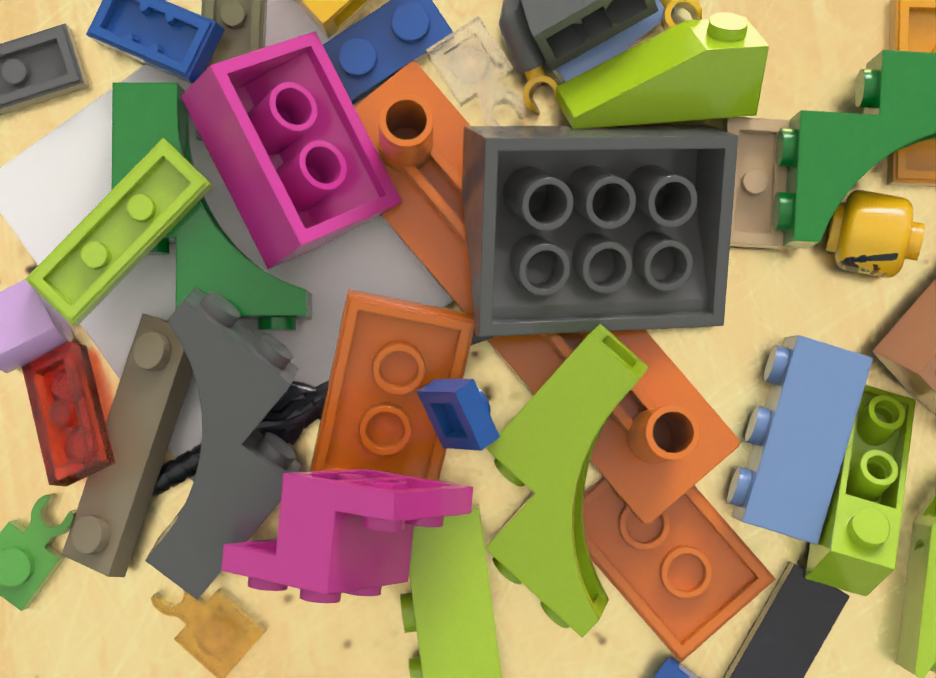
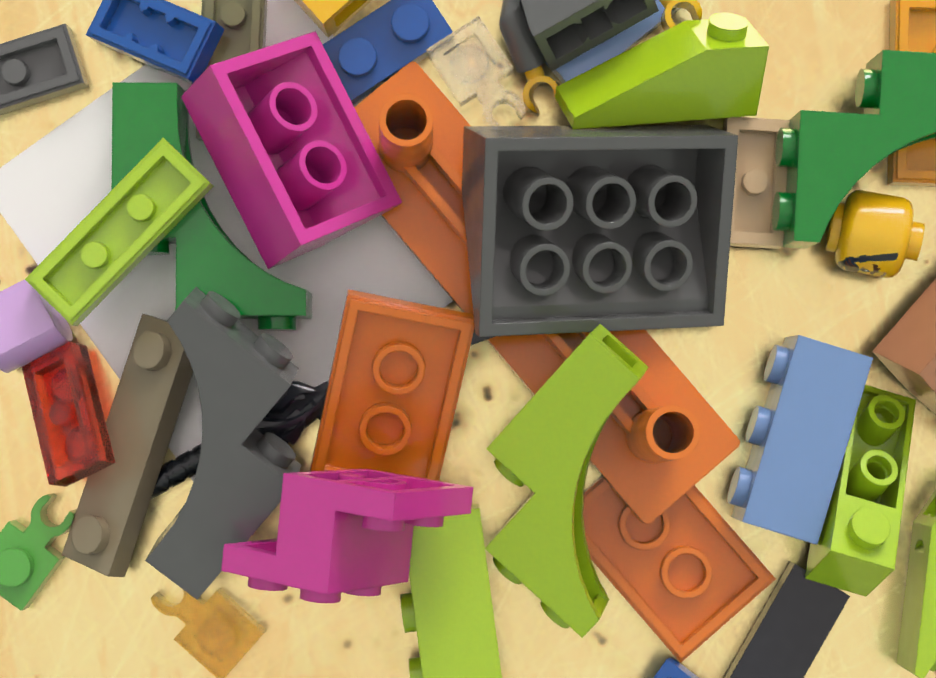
blue plate [417,379,500,451] -> none

